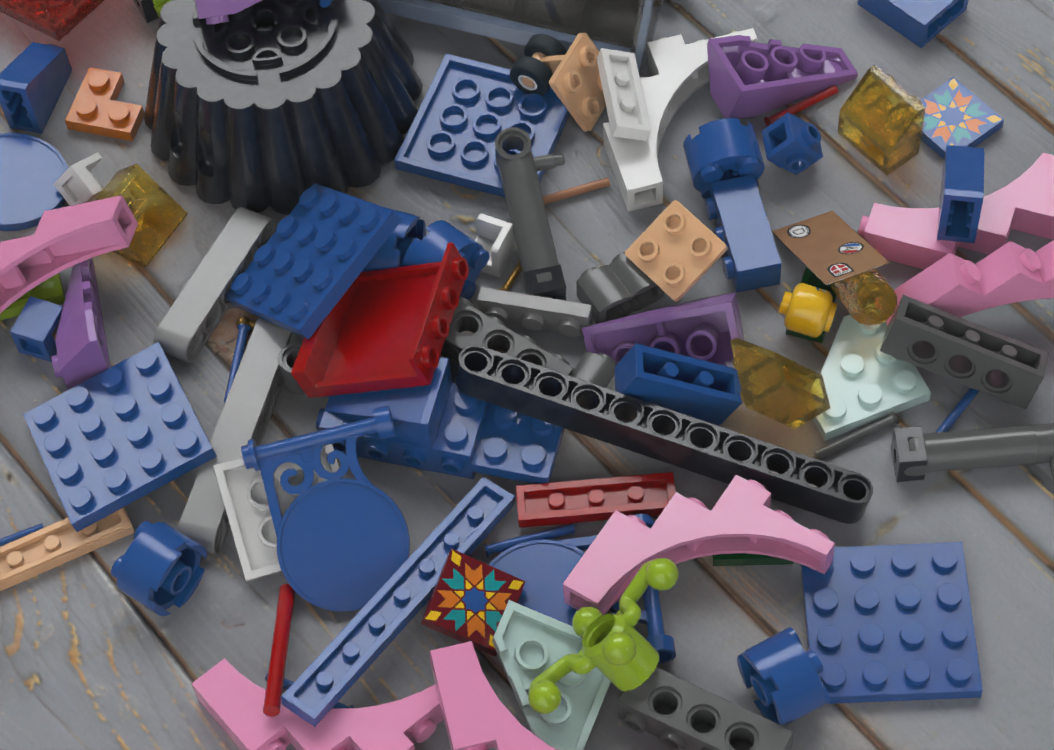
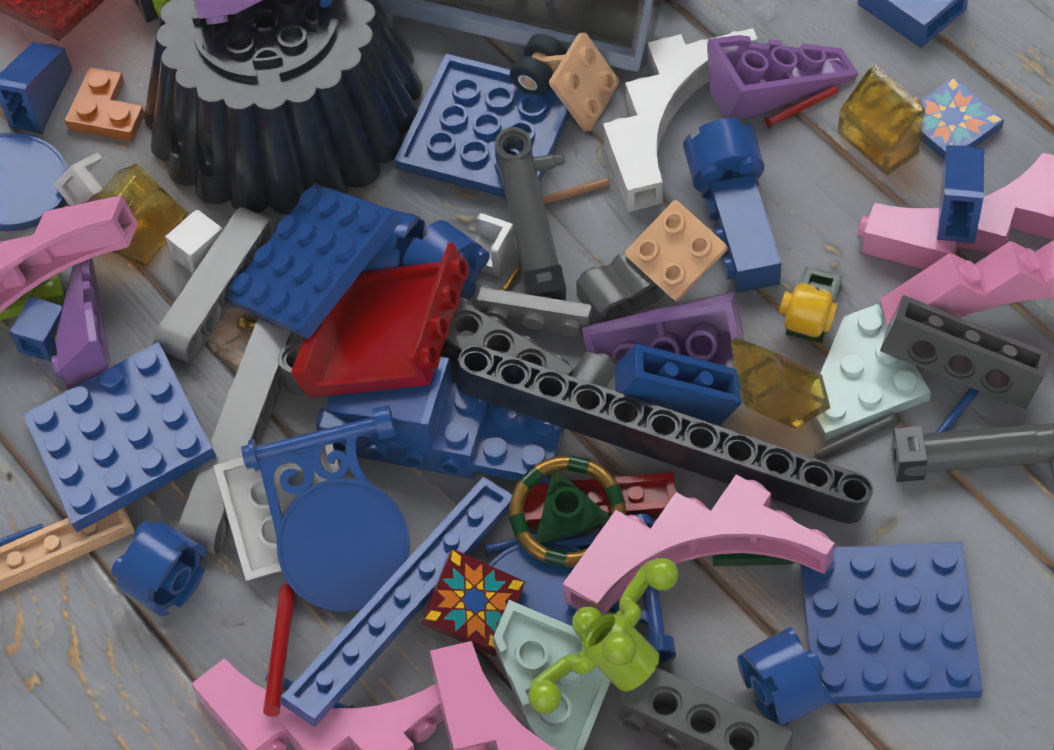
blue piece [224,324,251,403] -> none
white plate [596,48,651,141] -> none
blue brick [762,112,823,175] -> none
medium nougat sticker [772,211,890,285] -> none
clear yellow piece [831,268,897,326] -> none
none -> white panel [165,210,223,274]
none -> dark green piece [509,455,626,568]

